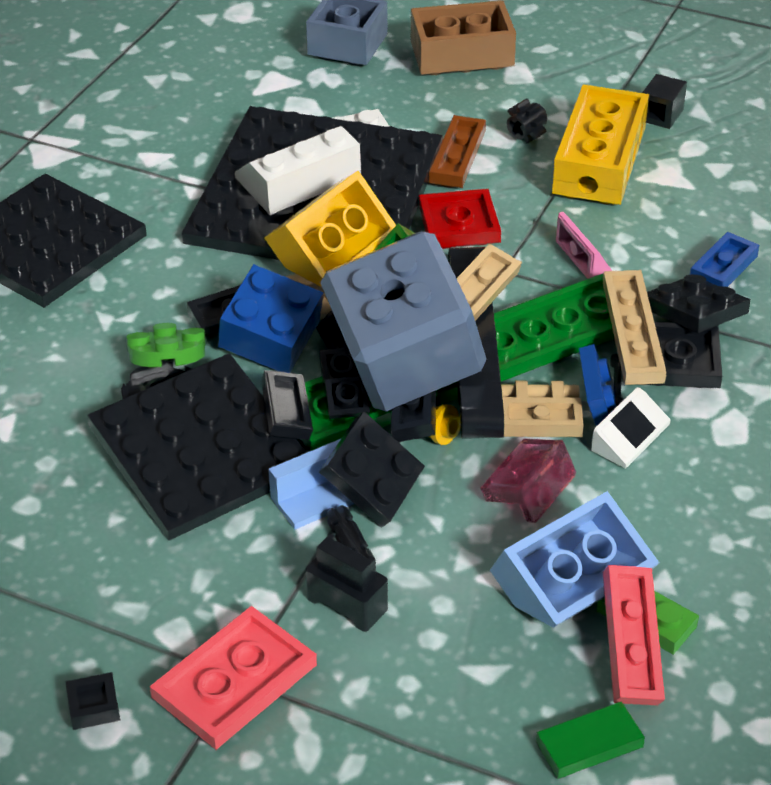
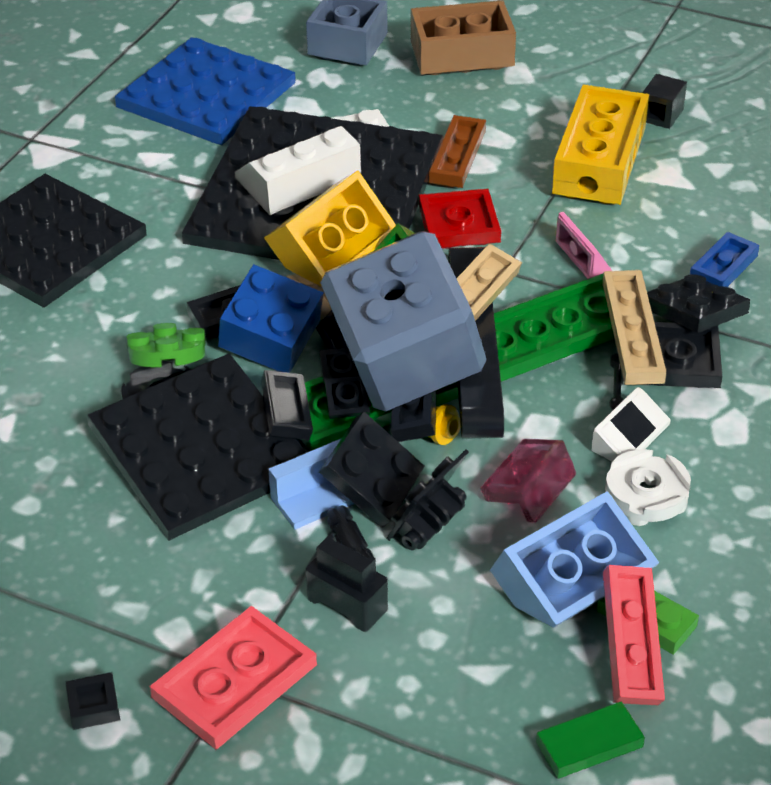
tan plate [501,380,584,437] -> none
black gear [507,99,548,143] -> none
blue plate [579,344,617,426] -> none
none -> blue plate [115,37,296,146]
none -> black hinge [386,449,469,550]
none -> white plate [605,449,691,526]

